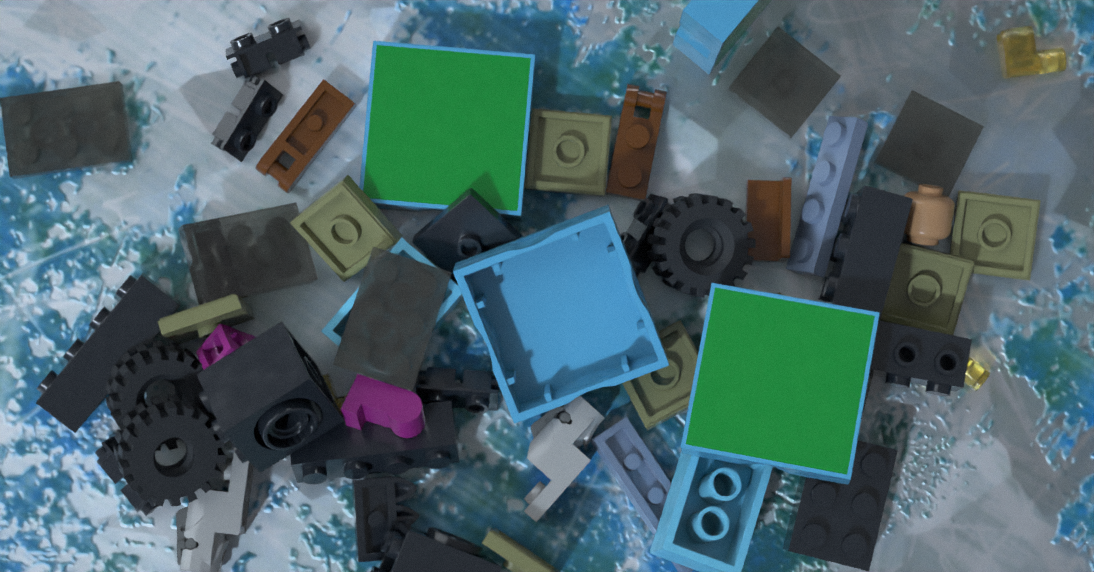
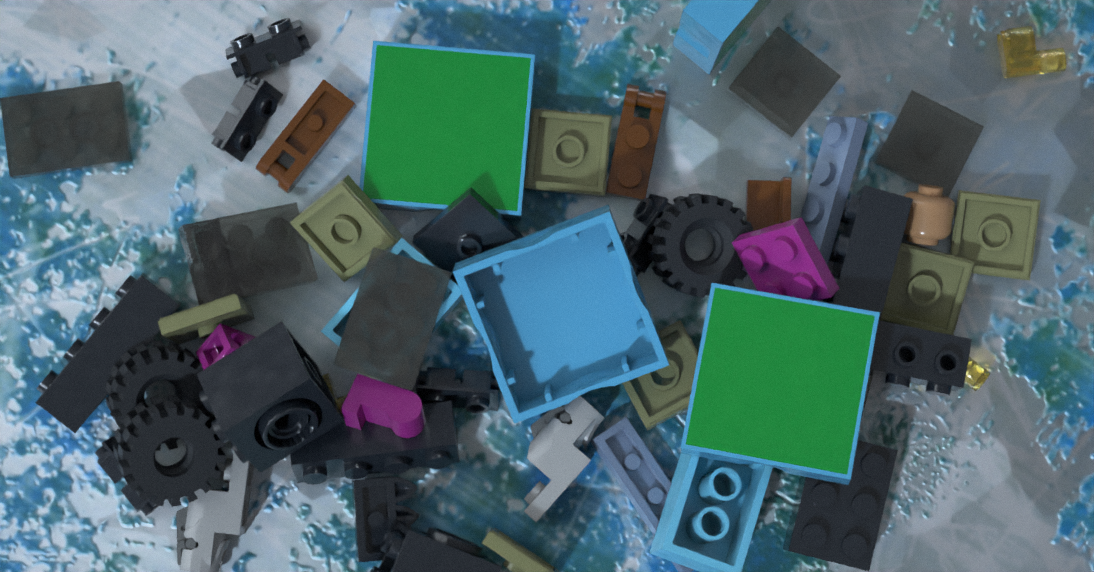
none -> magenta plate [732,217,839,301]

